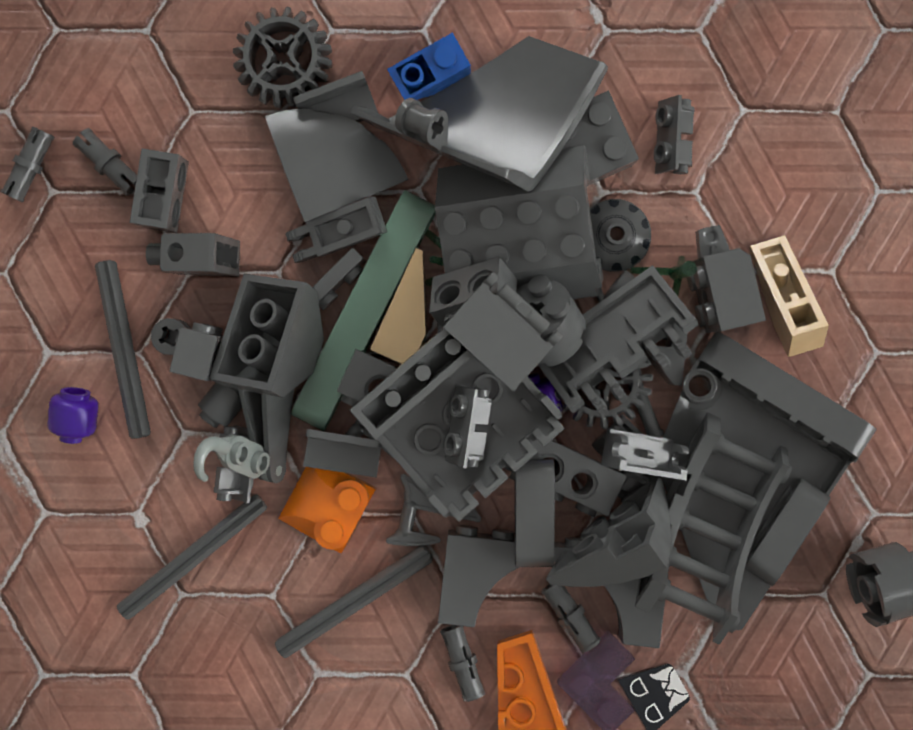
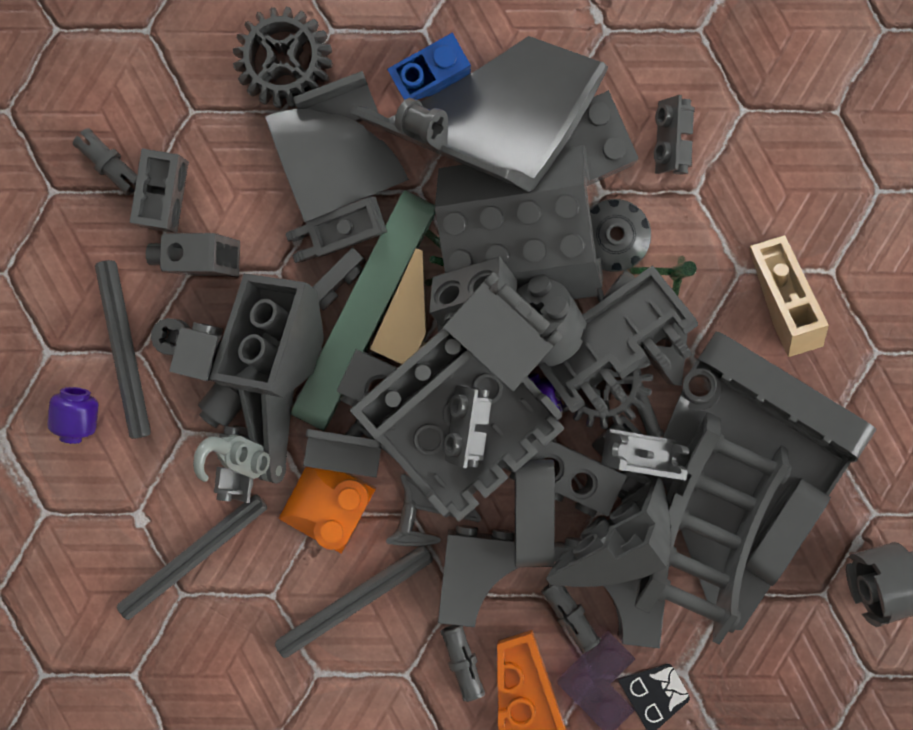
dark grey pin [0,126,55,202] -> none
dark grey hinge [686,225,766,333] -> none

